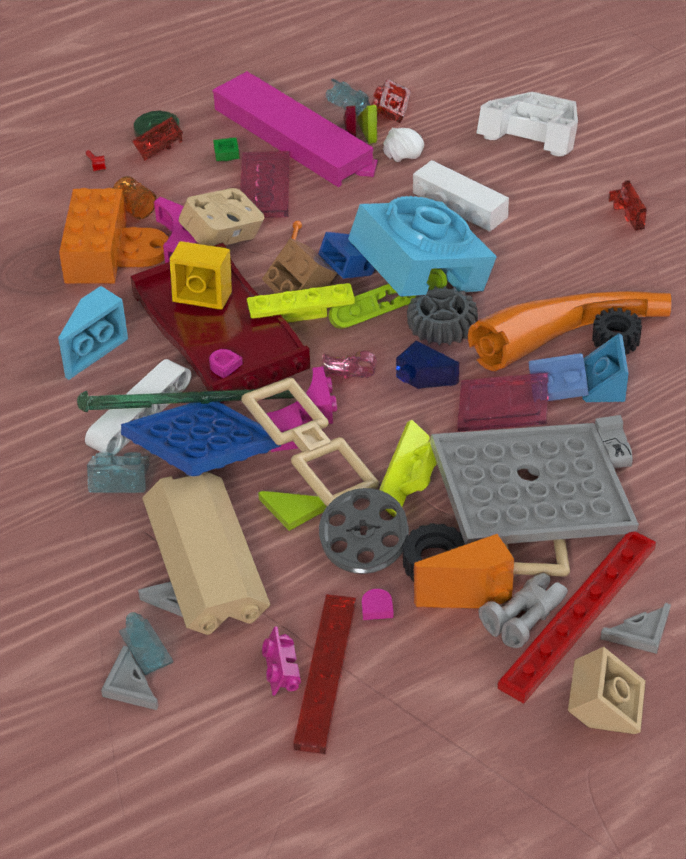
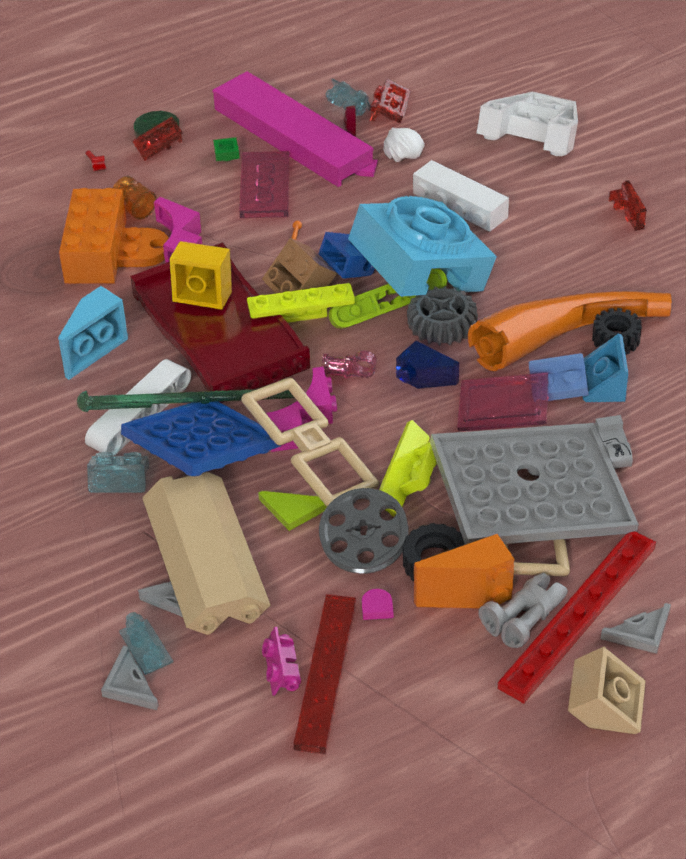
tan axle [178,188,264,246] -> none
dark pink tile [209,349,243,378] -> none
lime tile [356,105,377,144] -> none

